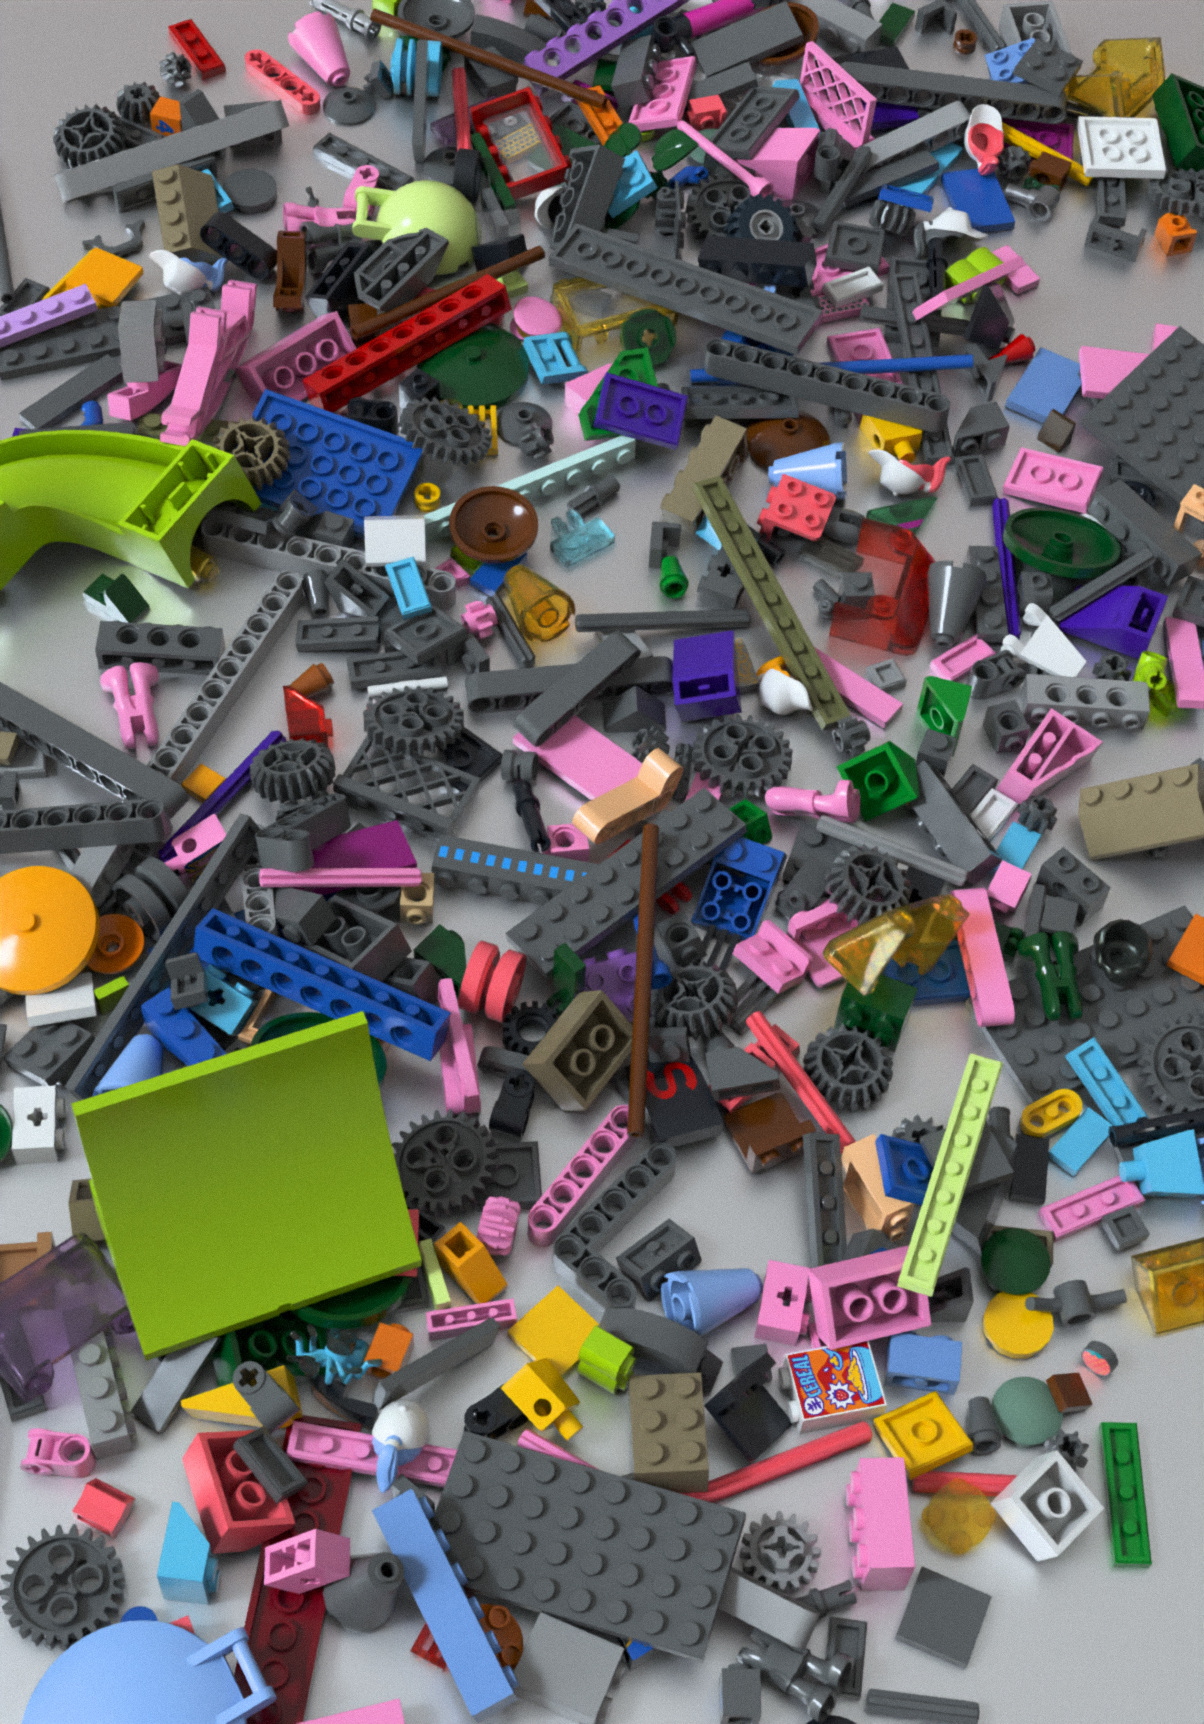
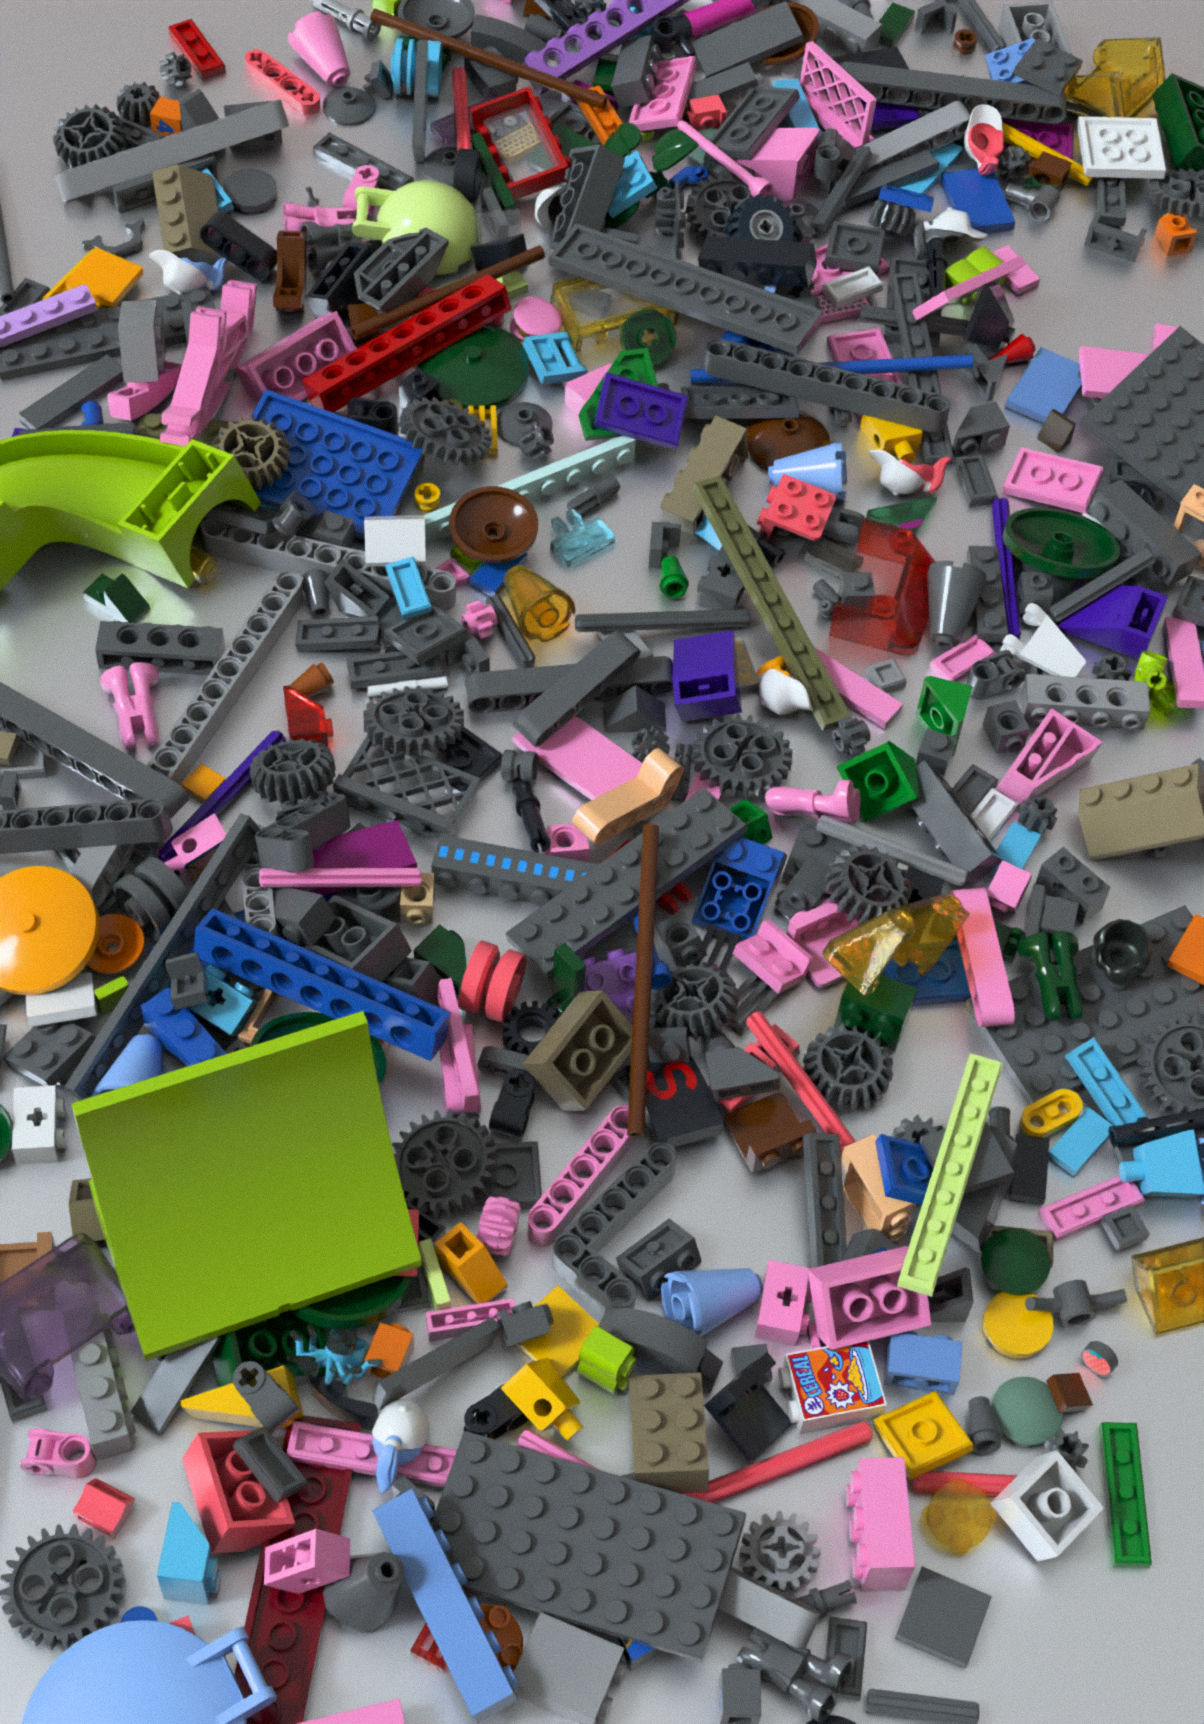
none -> dark grey brick [495,1301,554,1348]

